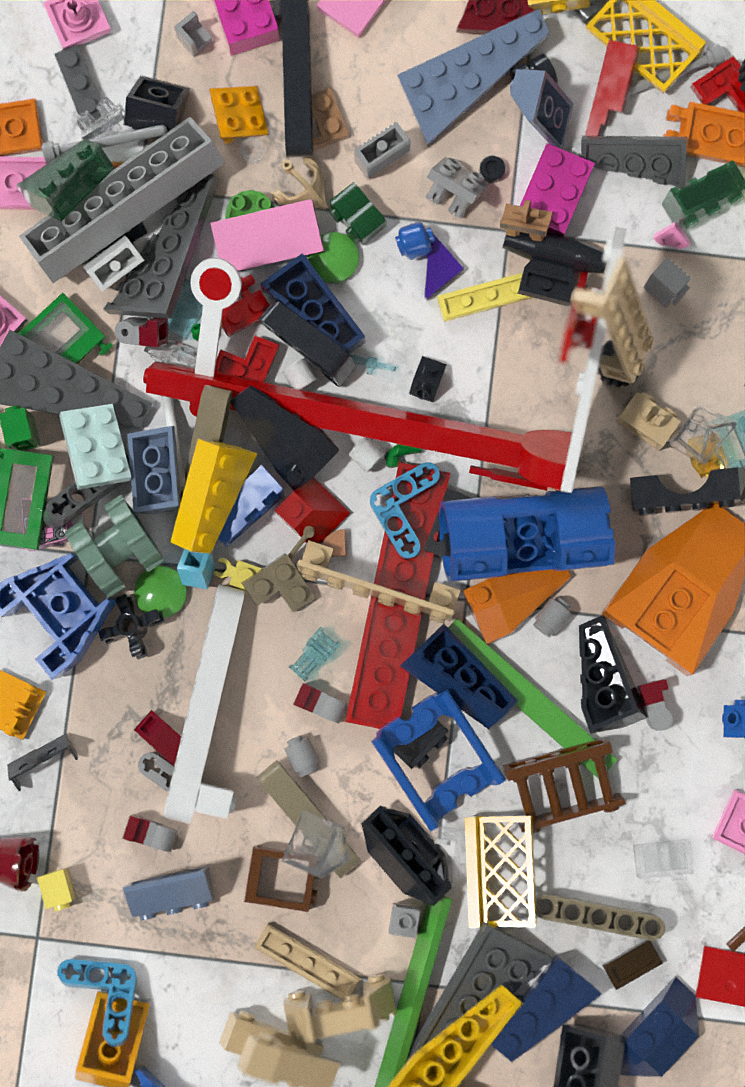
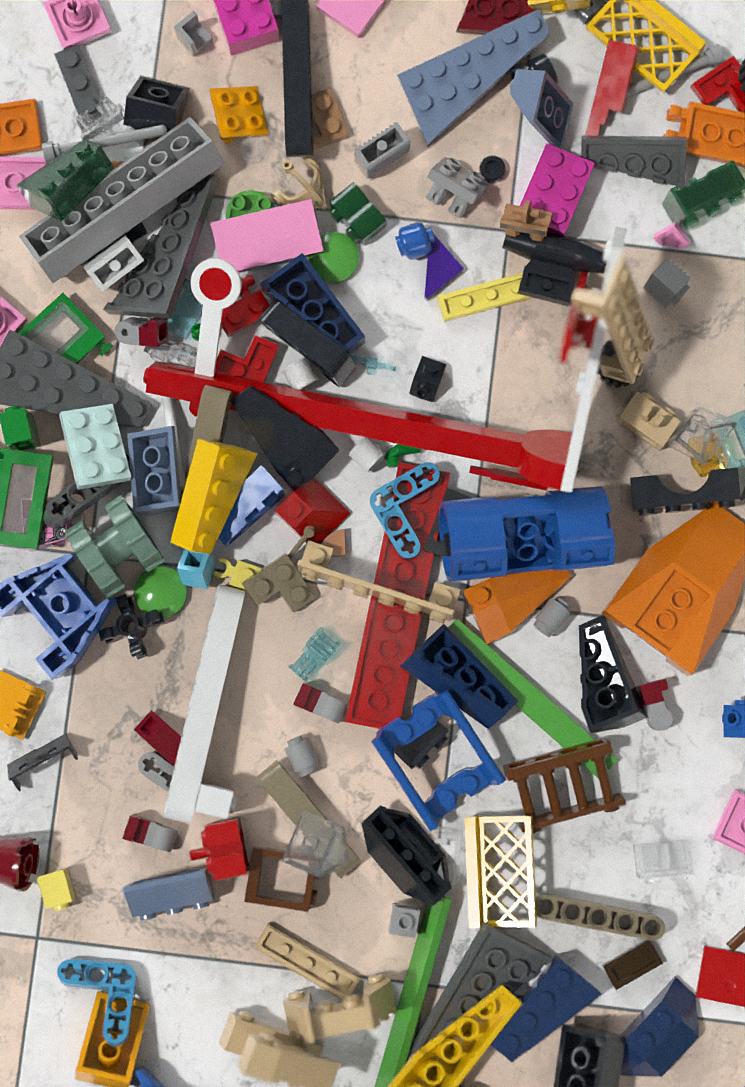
none -> red brick [189,817,250,881]

